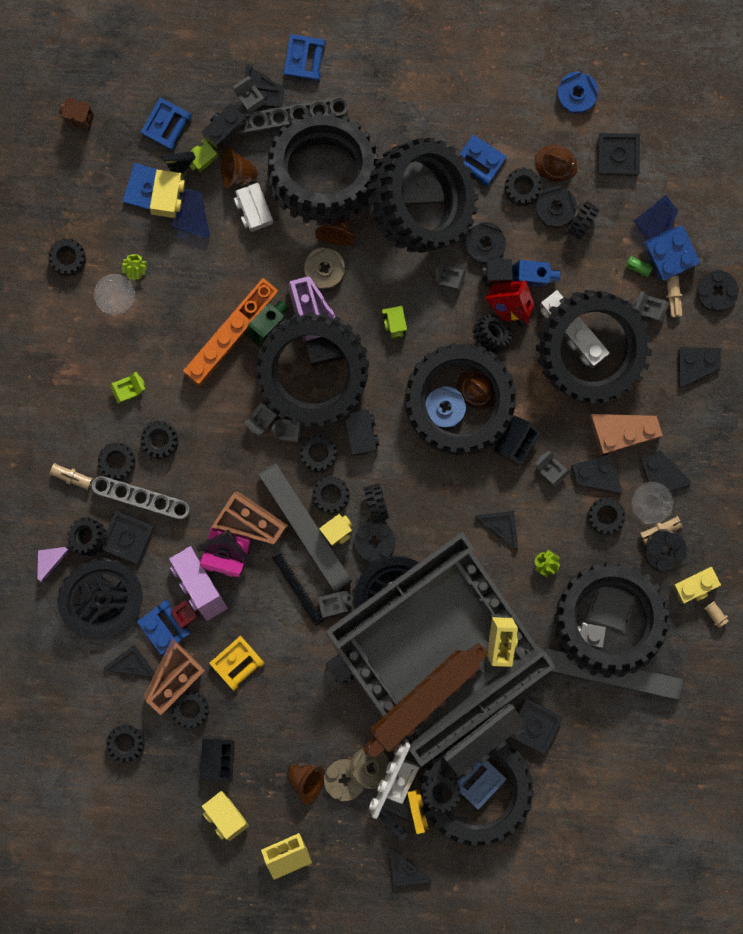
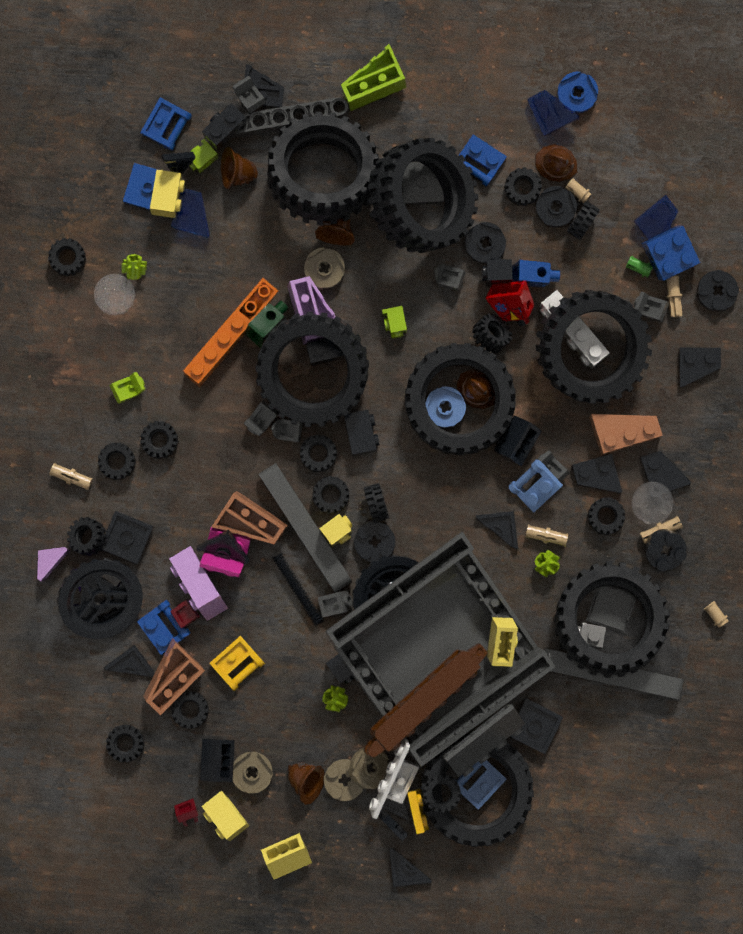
reddish brown brick [59,97,94,131] -> none
light grey beam [92,476,191,520] -> none
white brick [234,183,273,232] -> none
blue plate [284,34,326,81] -> none
black plate [598,133,640,175] -> none
light yellow brick [672,567,721,604] -> none
none -> dark red tile [174,799,199,827]
none -> dark tan plate [233,752,273,793]
none -> lime gear [323,686,348,712]
none -> lime wedge [341,44,406,111]
none -> medium blue plate [509,460,563,513]
none -> tan pin [525,524,568,547]
none -> clear blue wing [527,90,580,136]
none -> tan pin [565,178,592,203]

